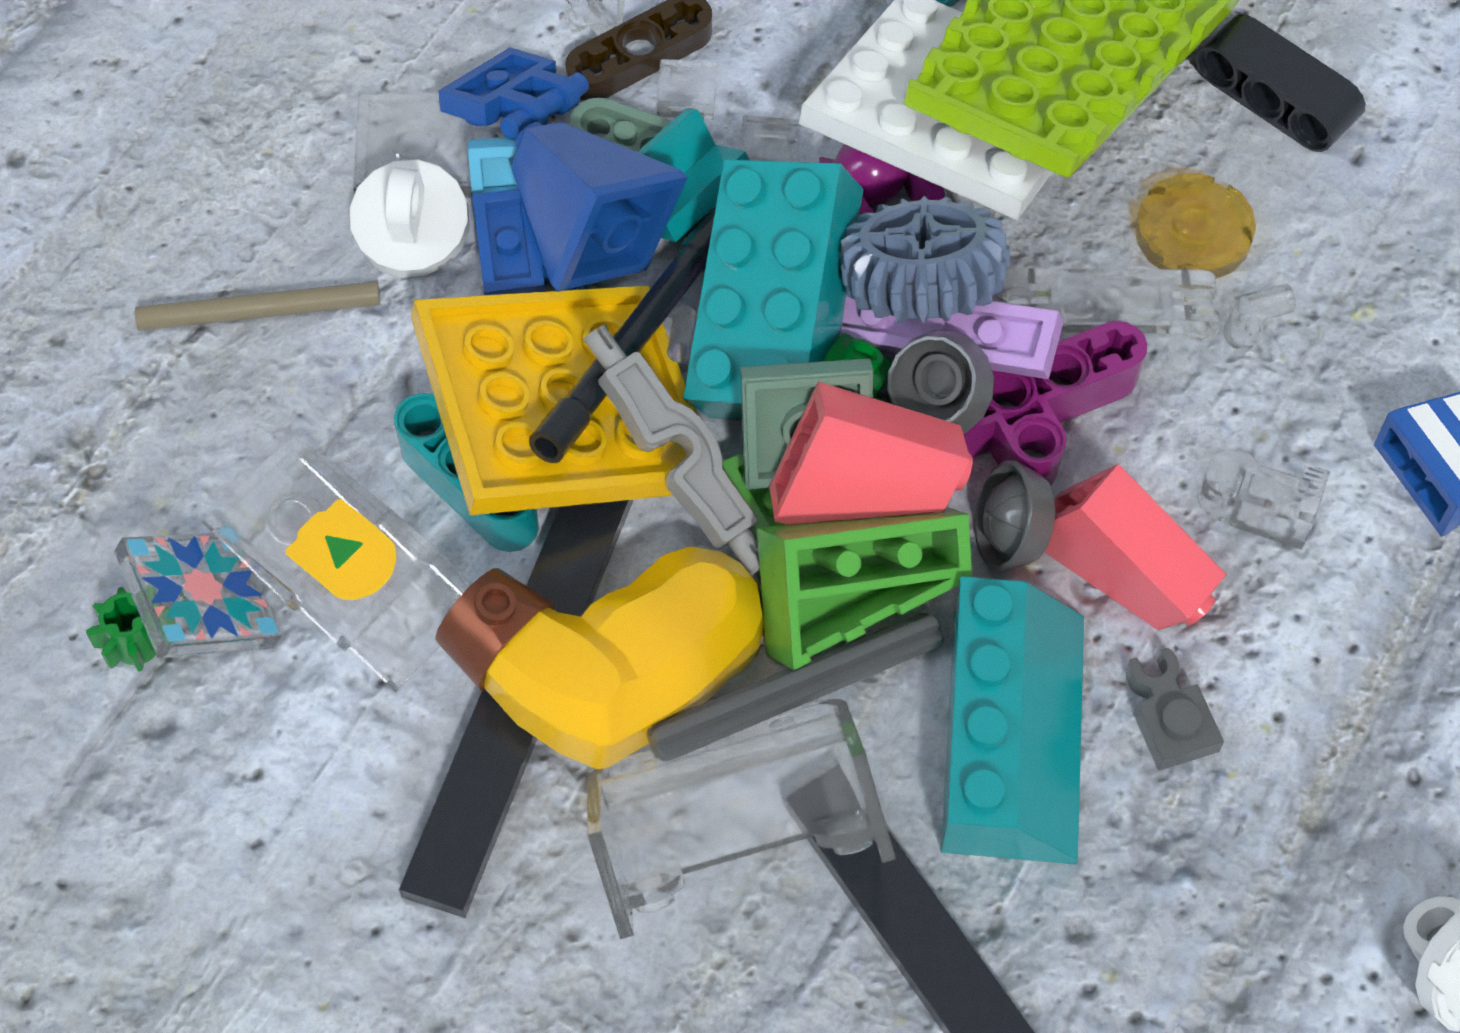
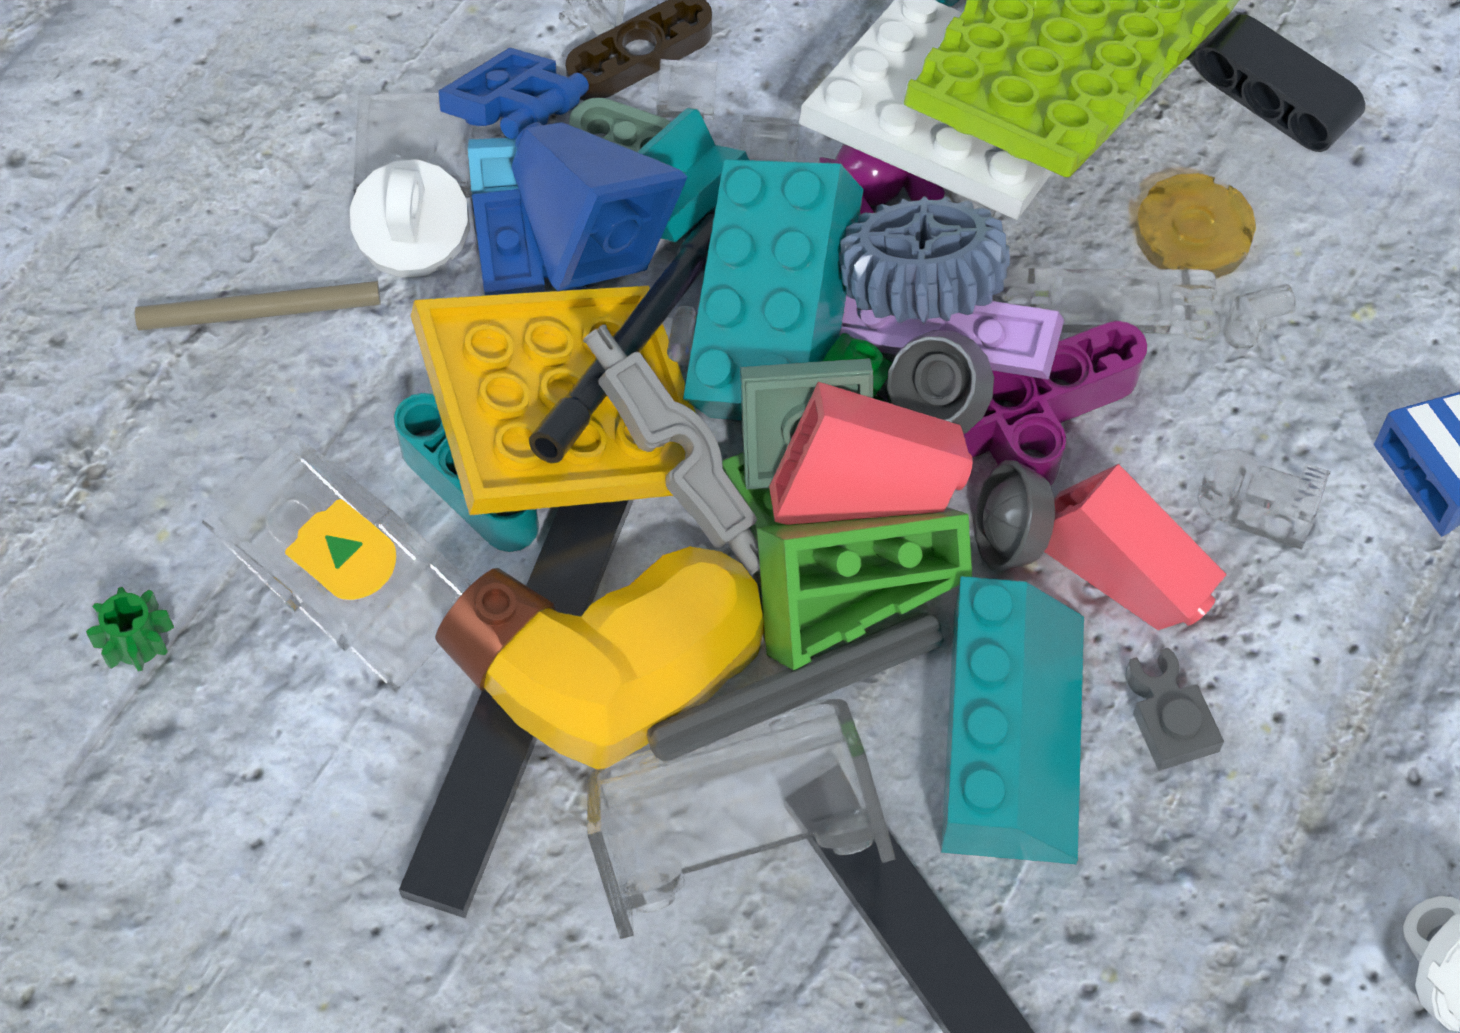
tile [114,532,282,658] -> none

